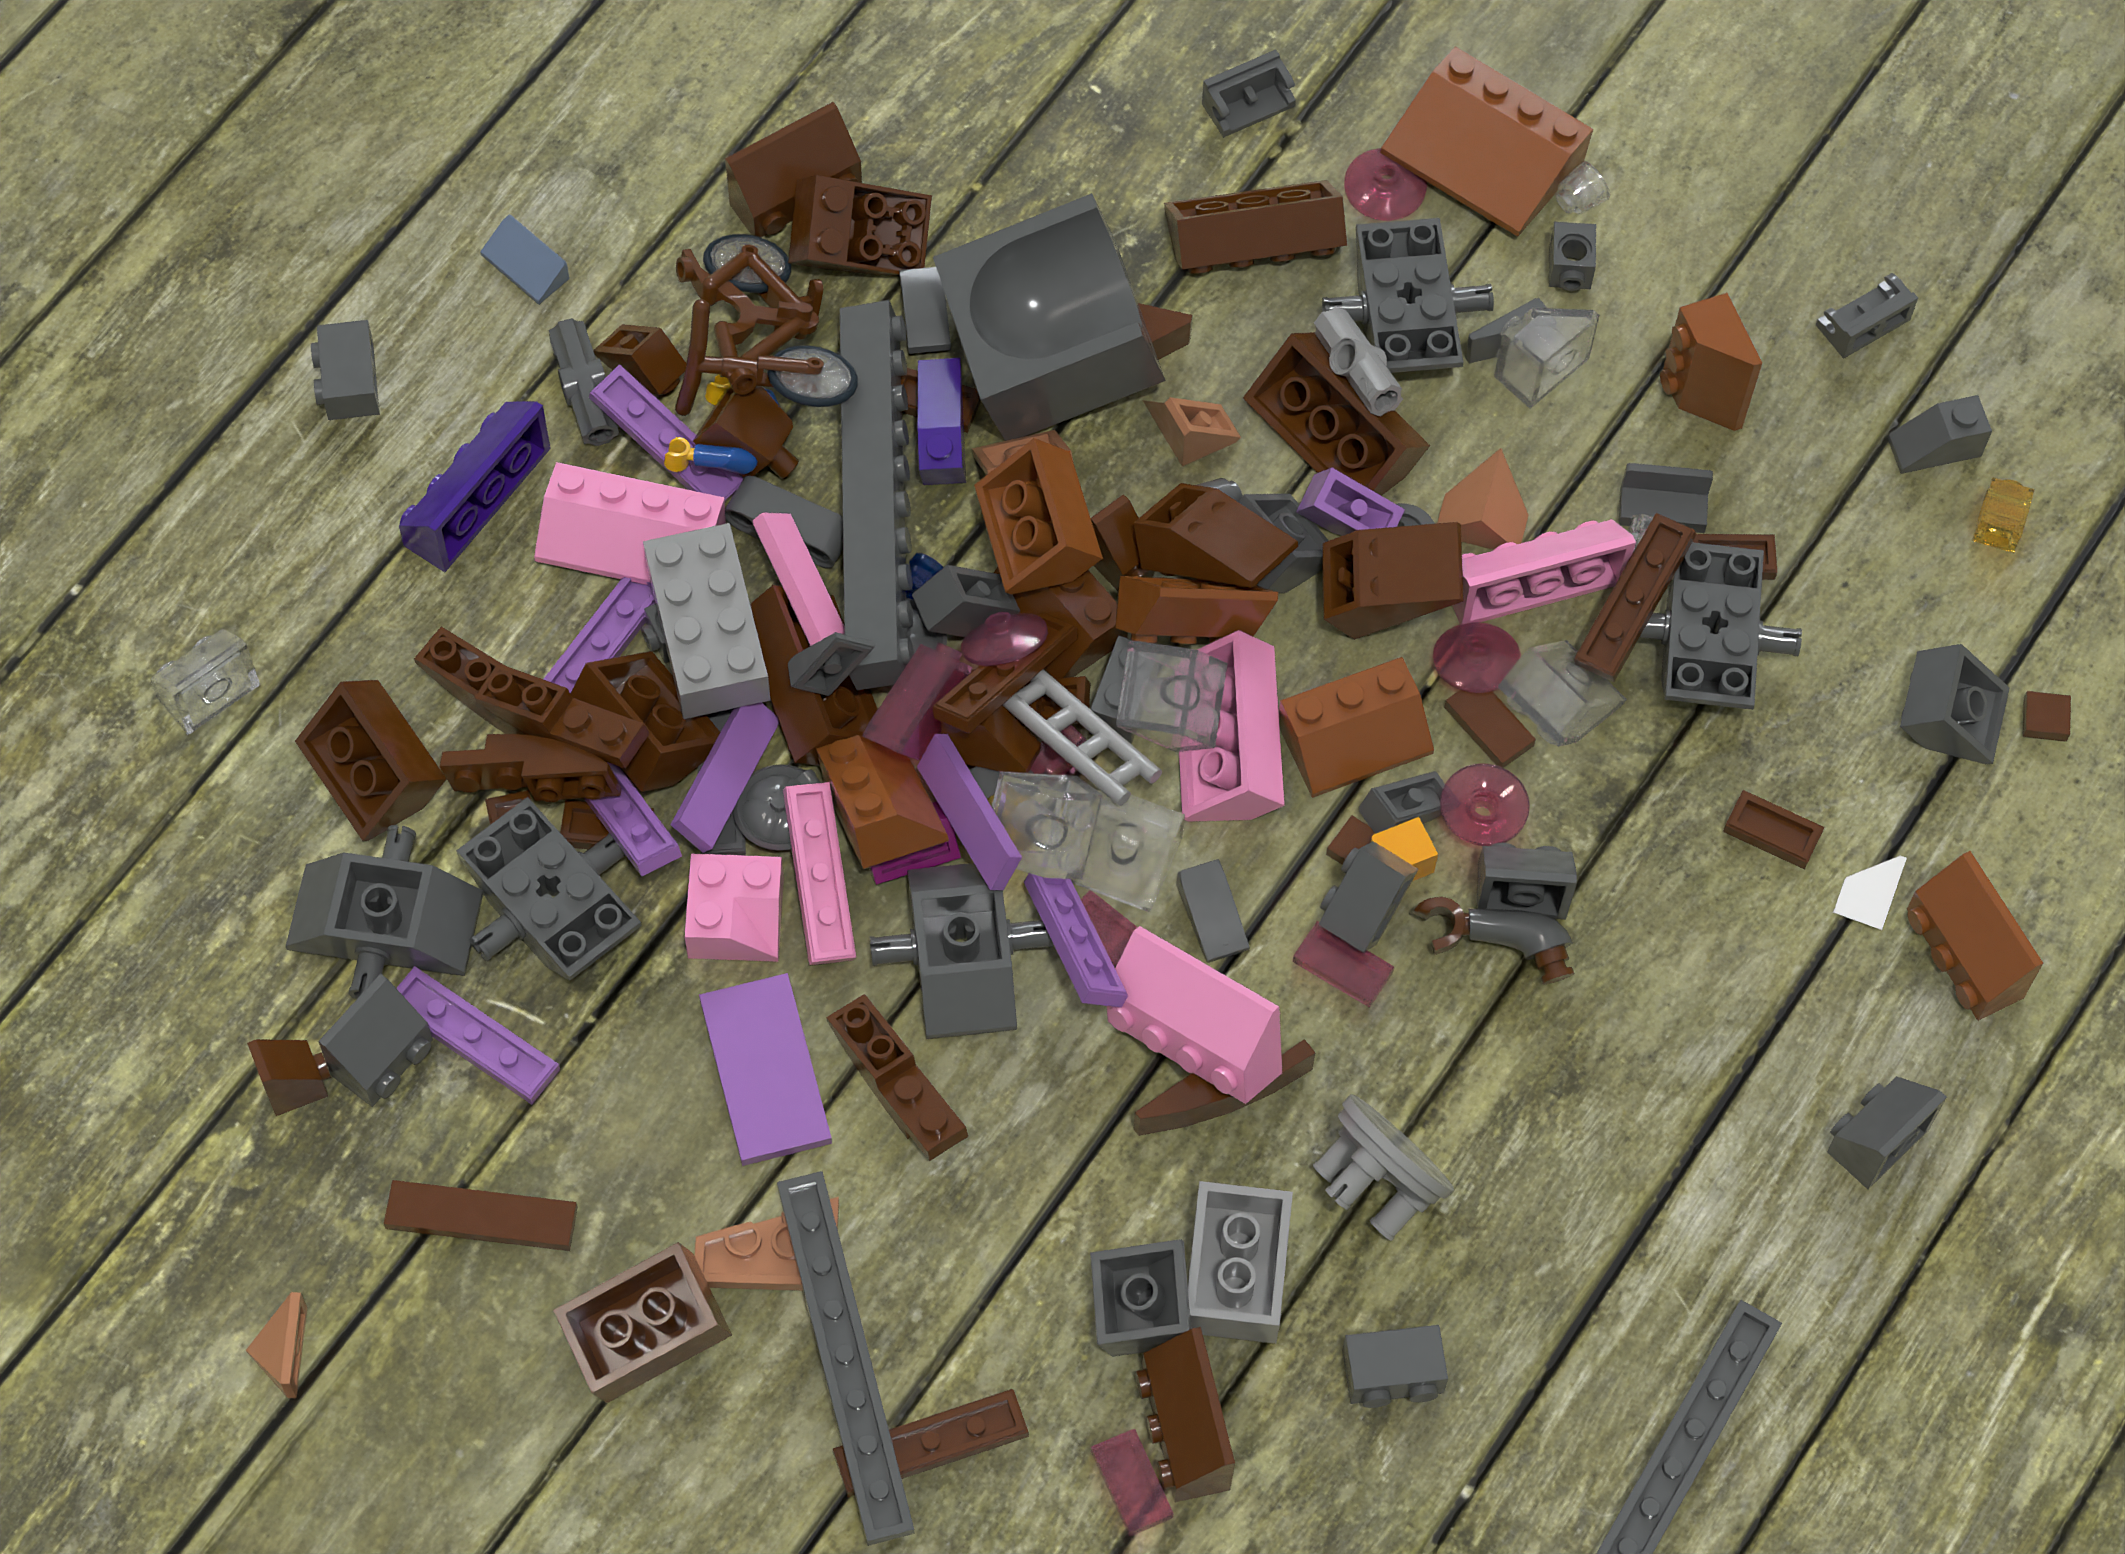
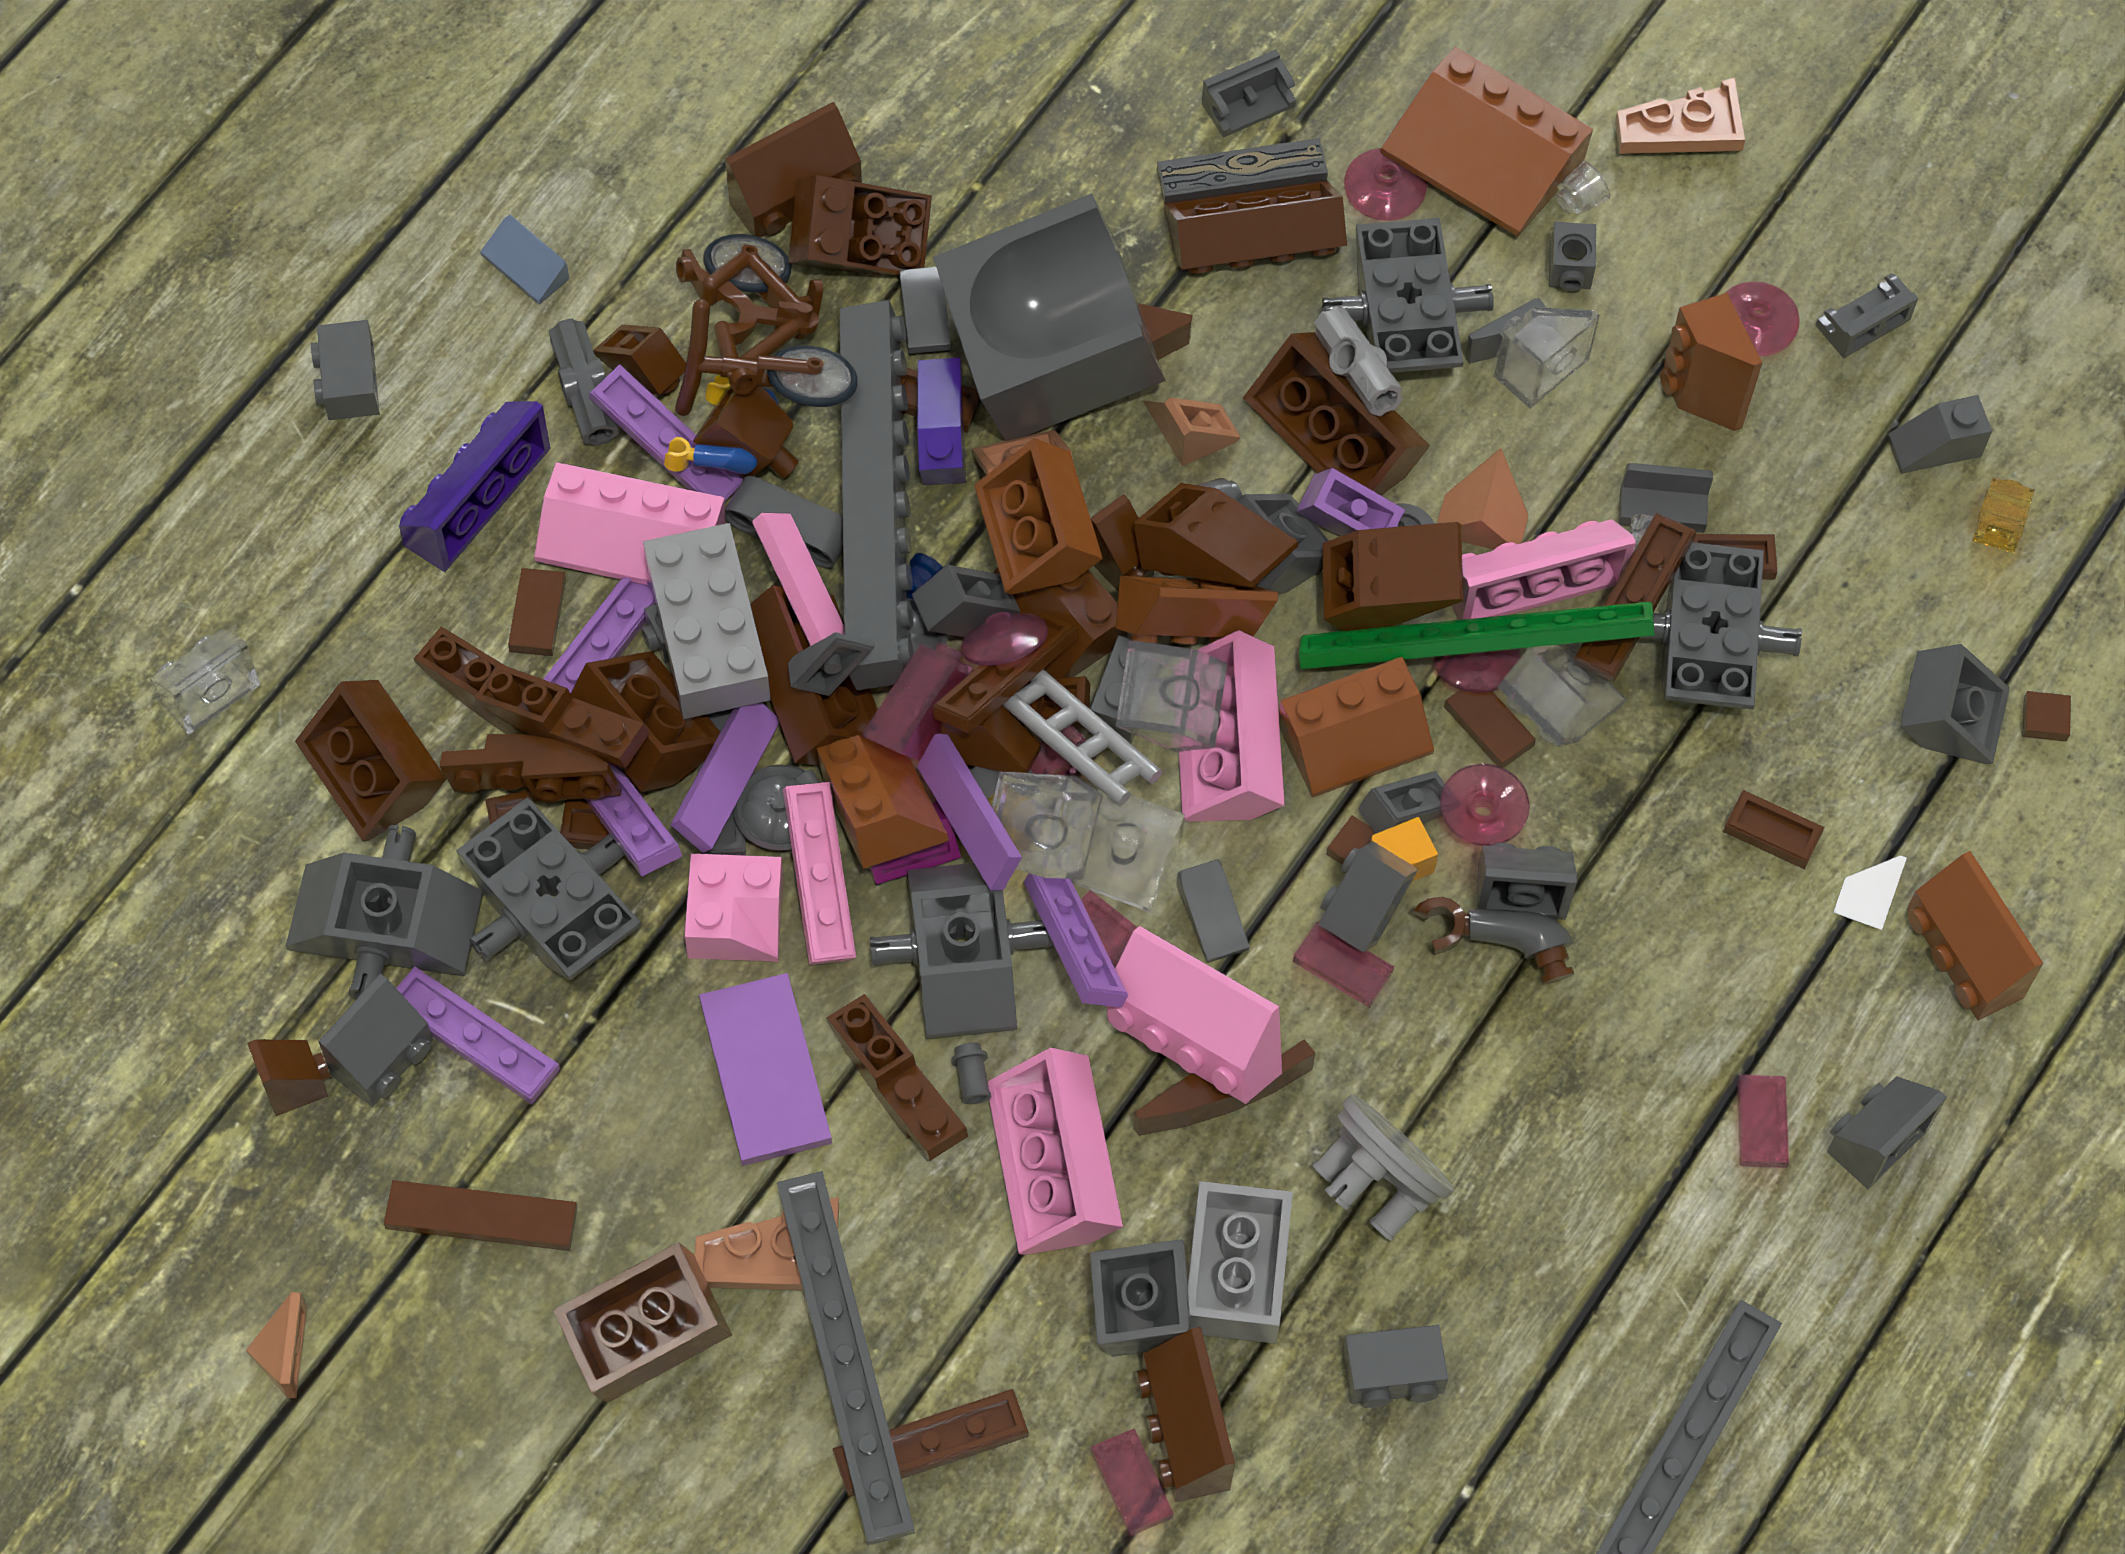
none -> reddish brown tile [508,568,566,656]
none -> dark grey pin [951,1043,992,1105]
none -> bright pink slope [988,1048,1123,1255]
none -> dark grey tile [1157,138,1328,203]
none -> green tile [1299,601,1655,669]
none -> wing [1615,77,1745,154]
none -> clear pink dish [1725,281,1800,356]
none -> clear pink tile [1737,1075,1789,1168]

